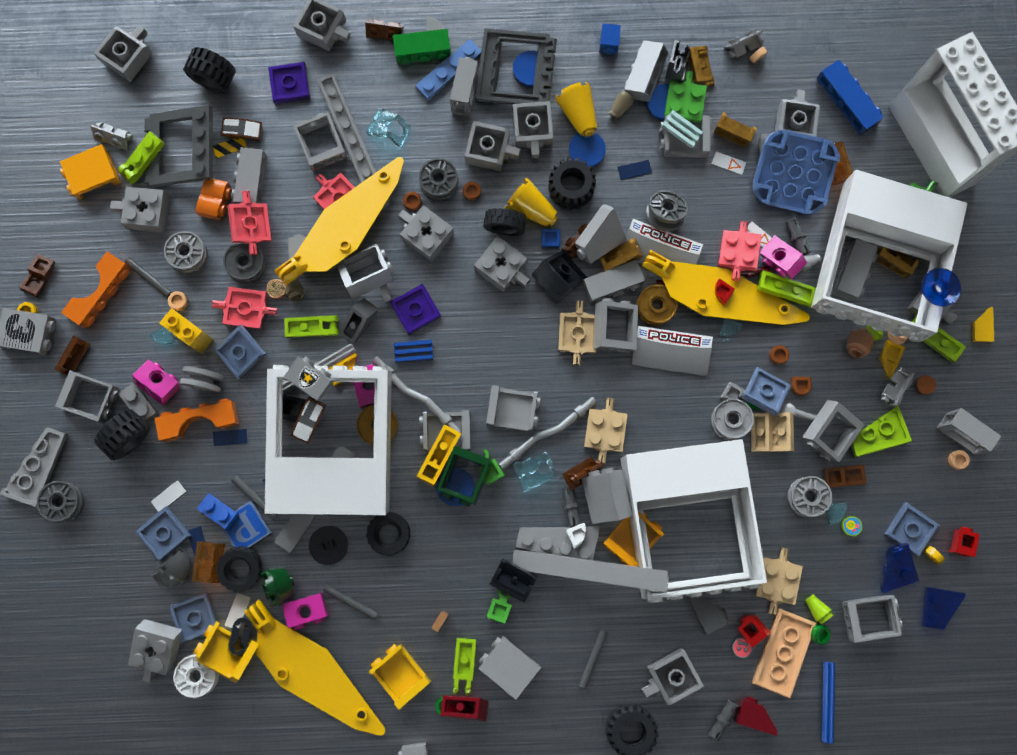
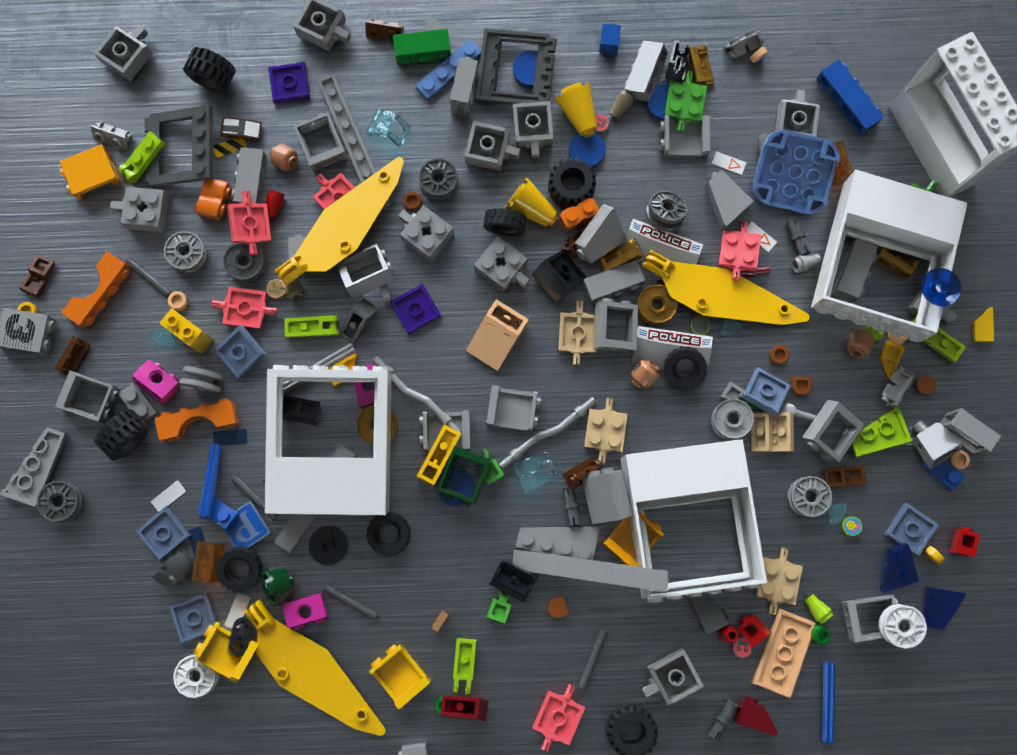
light grey hinge [128,619,182,683] -> none
light grey brick [284,356,334,400] -> none
slope [290,396,327,444] -> none
blue tile [394,340,433,363] -> none
dark orange tile [462,181,481,201] -> none
light grey panel [478,636,541,700] -> none
blue tile [541,228,561,249] -> none
white tile [566,523,586,549] -> none
dark blue sticker [618,160,652,180] -> none
light aqua tile [661,110,703,148] -> none
pearl gold hinge [714,112,757,148] -> none
red tile [715,278,735,306] -> none
lime plate [757,270,816,307] -> none
brick [759,235,807,280] -> none
none -> blue axle [199,444,221,519]
none -> red cone [266,189,285,219]
none -> nougat head [270,144,298,172]
none -> light nougat slope [466,299,529,371]
none -> coral plate [532,684,585,752]
none -> dark orange tile [547,595,570,618]
none -> orange brick [559,198,599,233]
none -> tile [595,114,609,134]
none -> nougat head [631,360,659,388]
none -> black tyre [664,346,707,390]
none -> flat silver tile [690,316,710,335]
none -> light grey slope [705,170,753,231]
none -> red cone [718,624,738,644]
none -> white wheel [879,604,927,649]
none -> light grey torso [913,421,963,469]
none -> blue plate [921,460,965,491]

